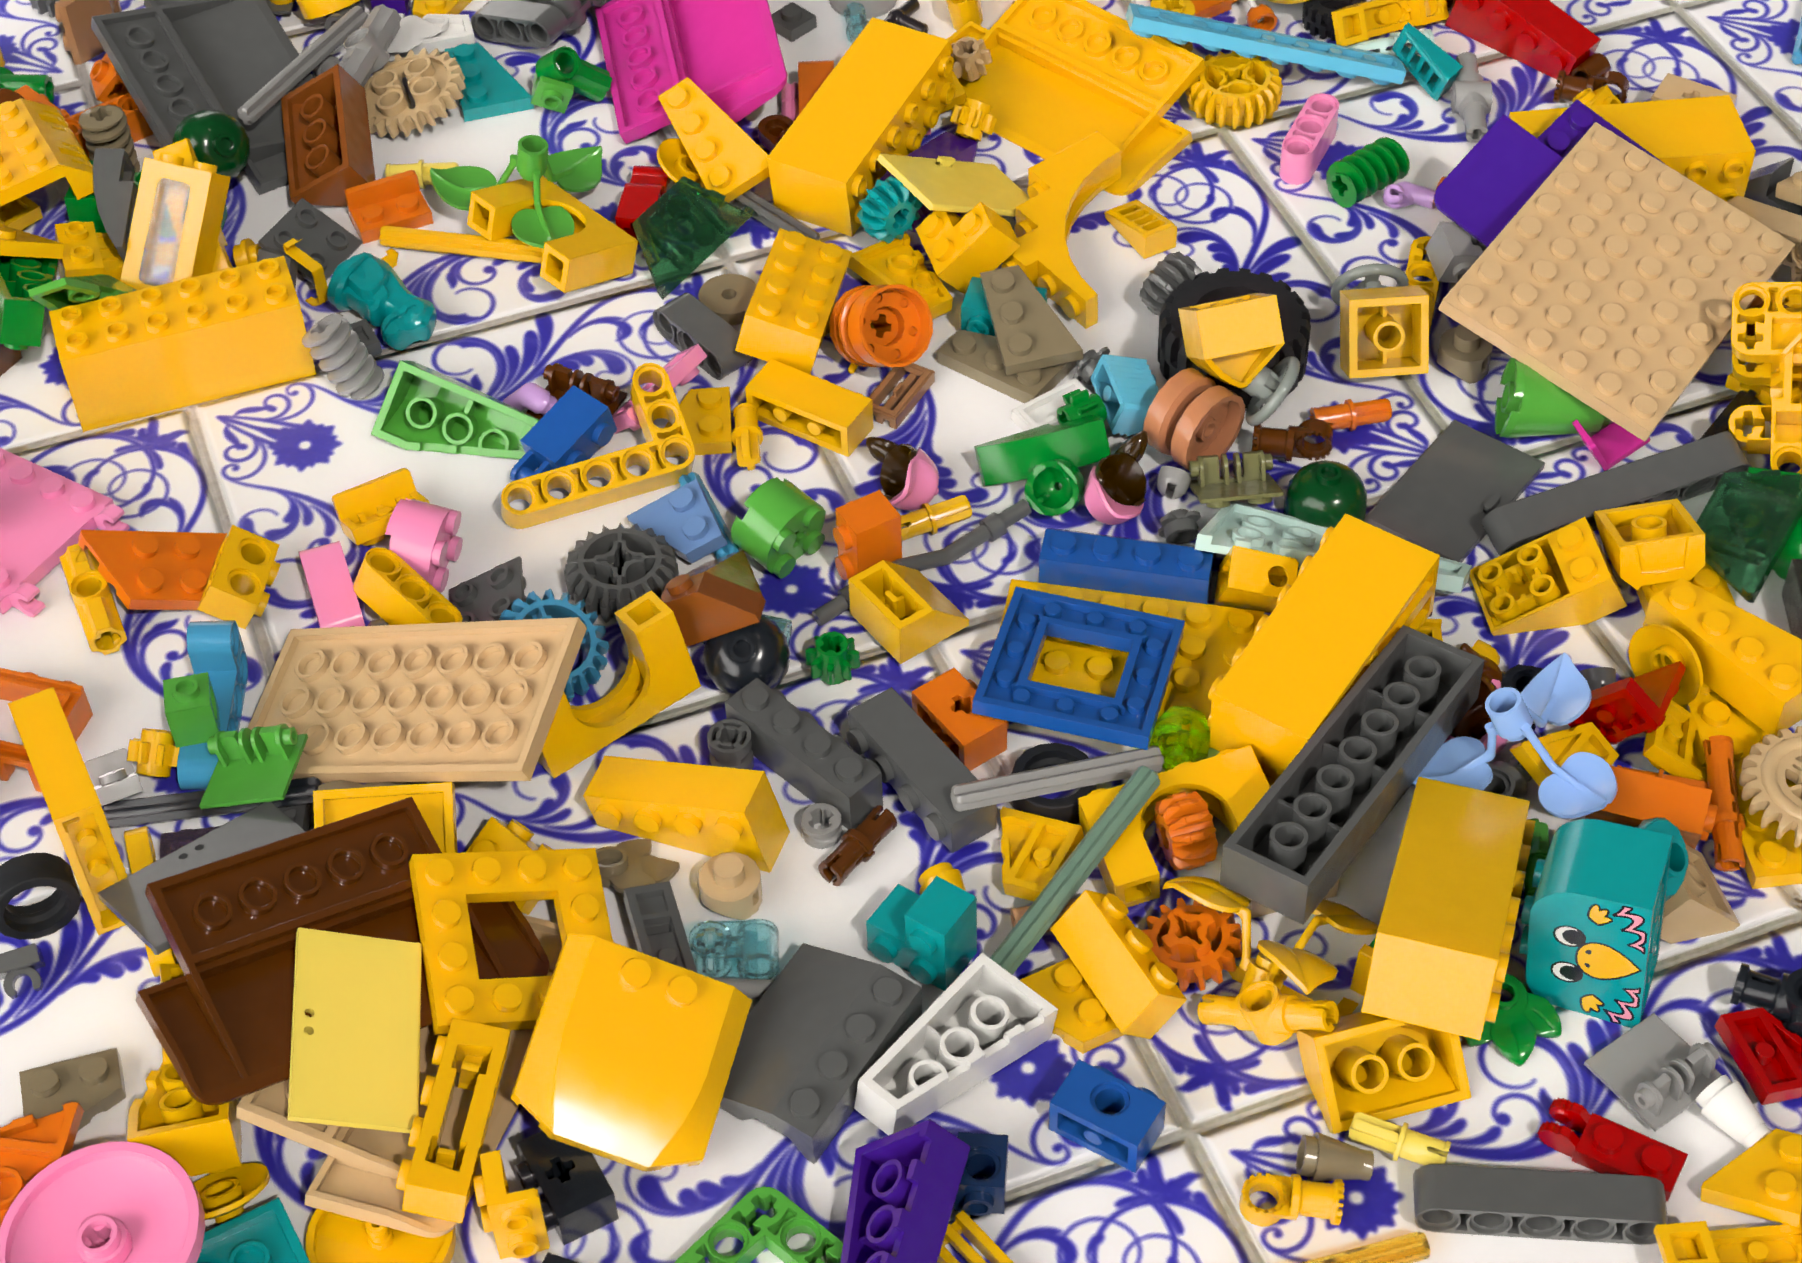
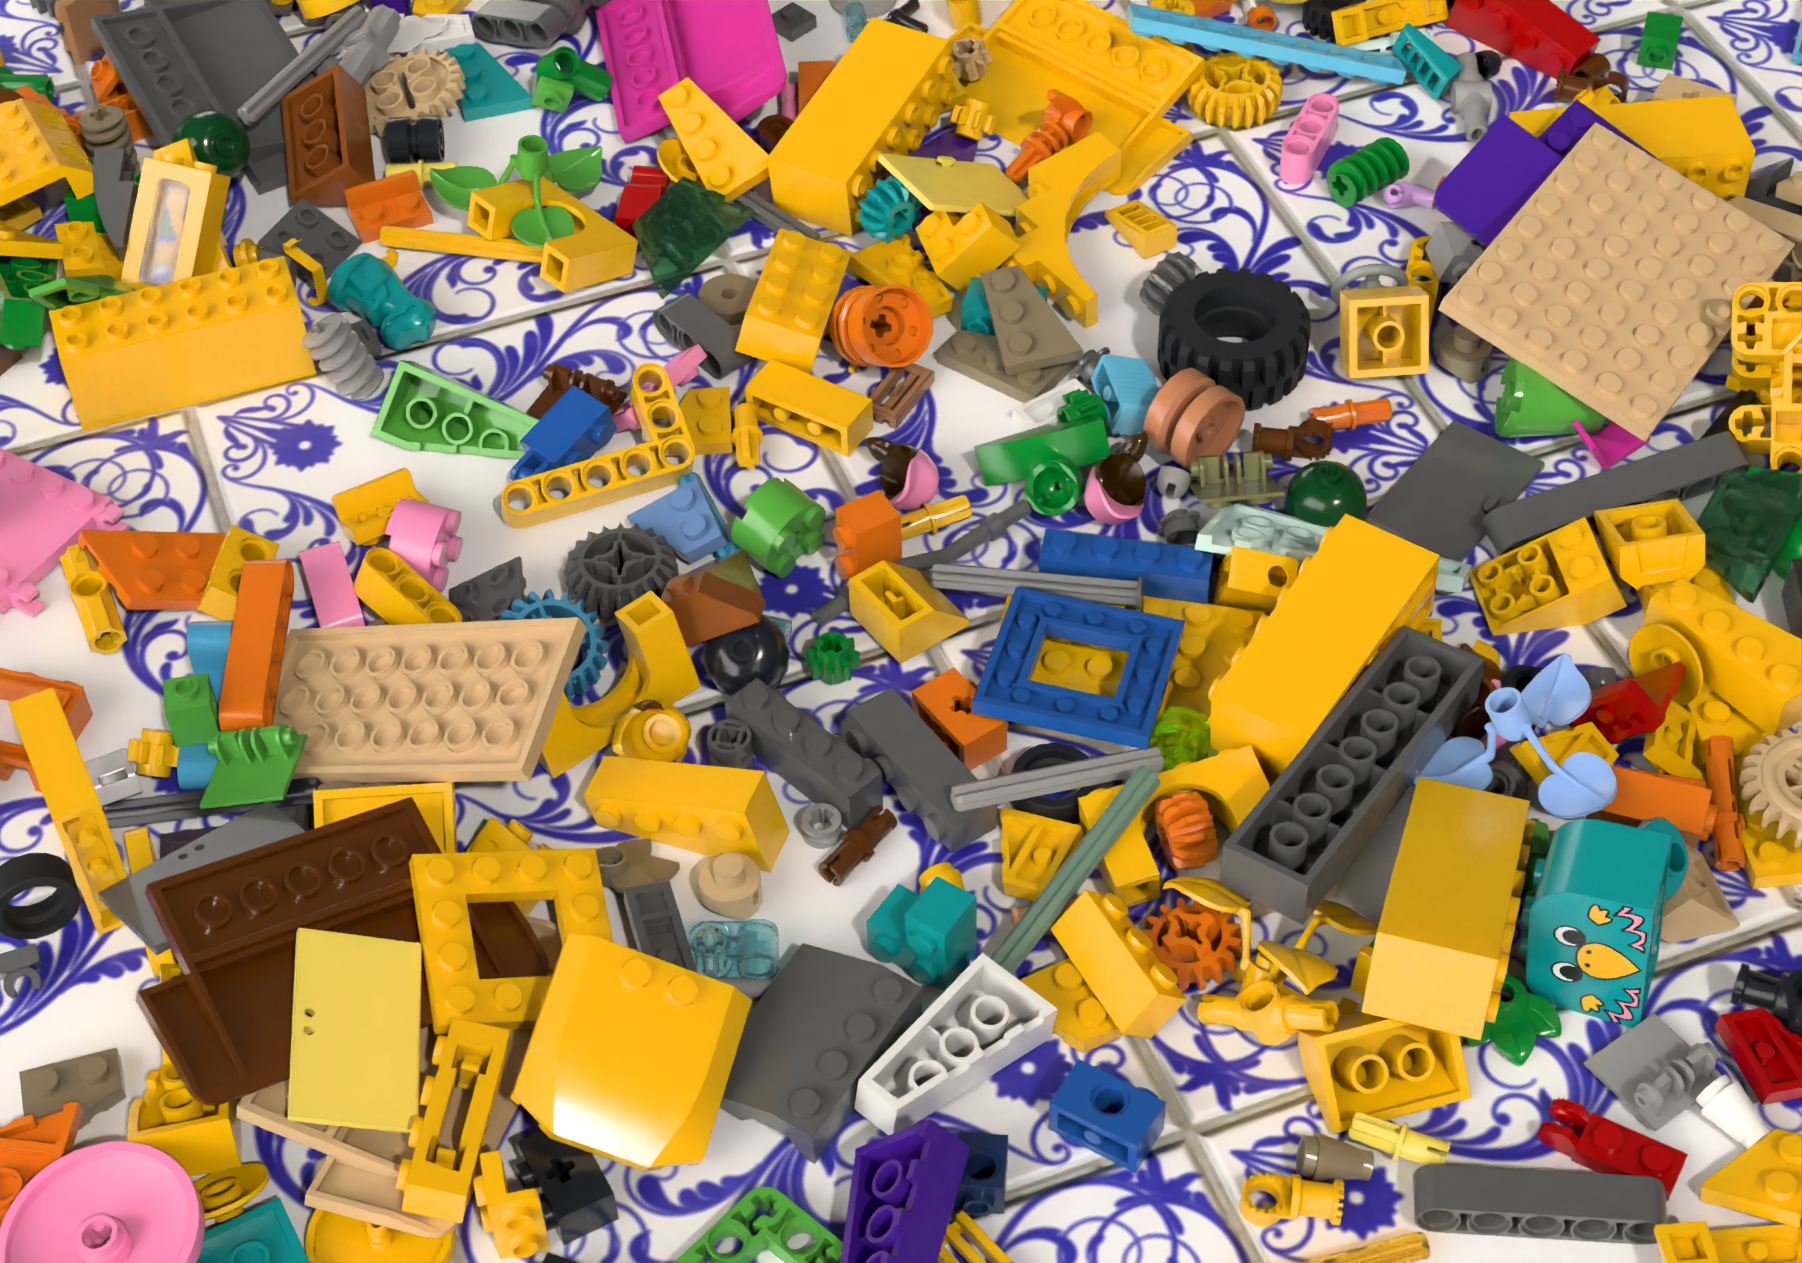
lavender arm [503,382,558,416] -> none
yellow piece [1178,293,1300,426] -> none
none -> orange beam [219,559,294,734]
none -> black wheel [386,115,445,164]
none -> yellow hair [612,699,692,763]
none -> axle [931,563,1144,611]
none -> orange piece [1005,89,1093,184]
none -> black hinge [1474,50,1502,80]
none -> green brick [1636,11,1683,70]

